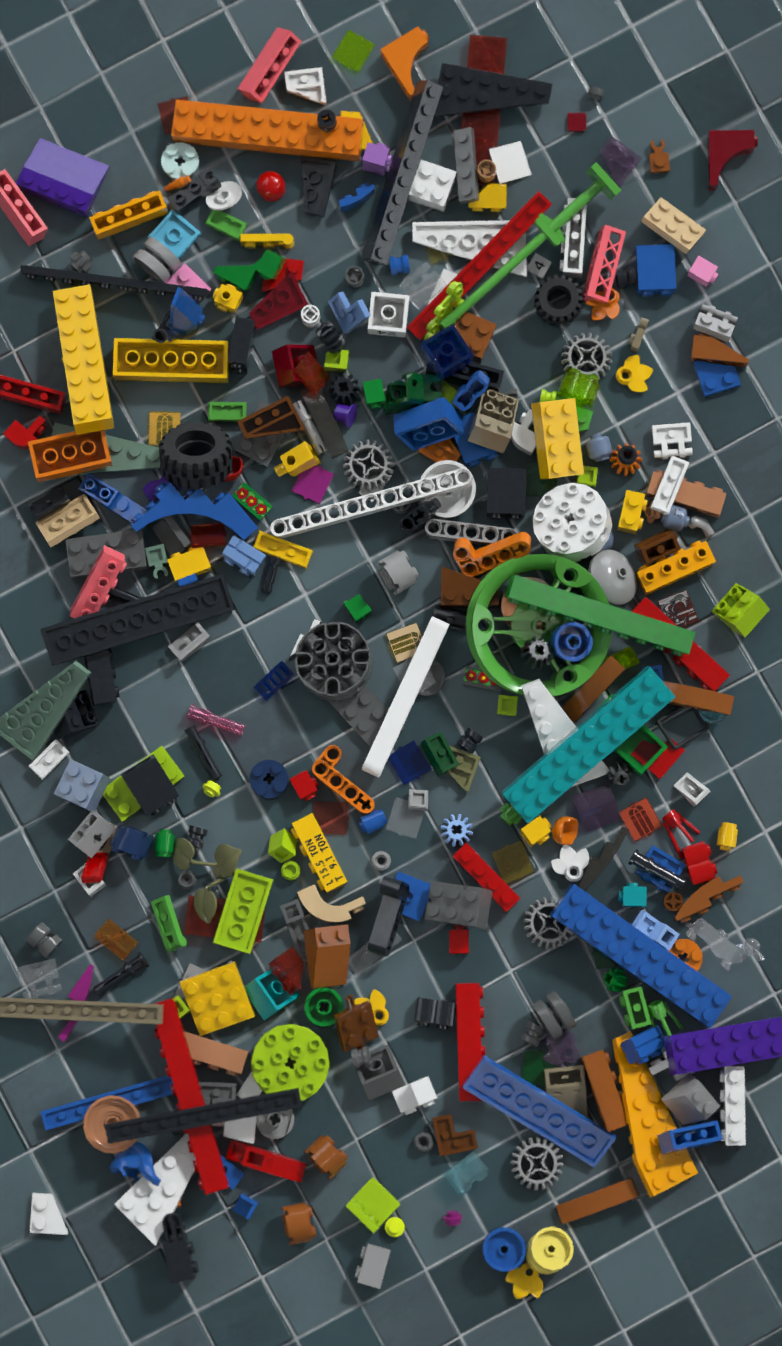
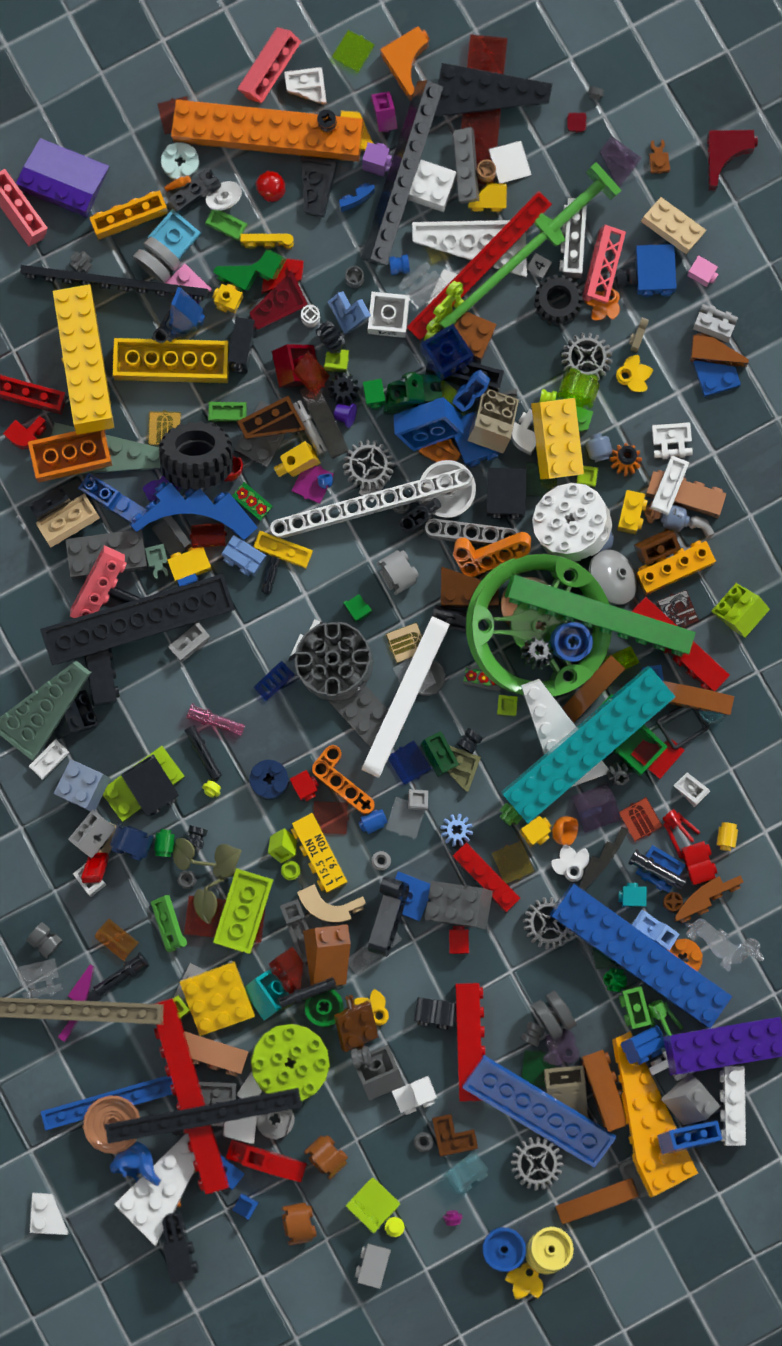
none -> black pin [279,976,337,1010]
none -> blue hinge [317,473,333,489]
none -> magenta slope [371,91,397,132]

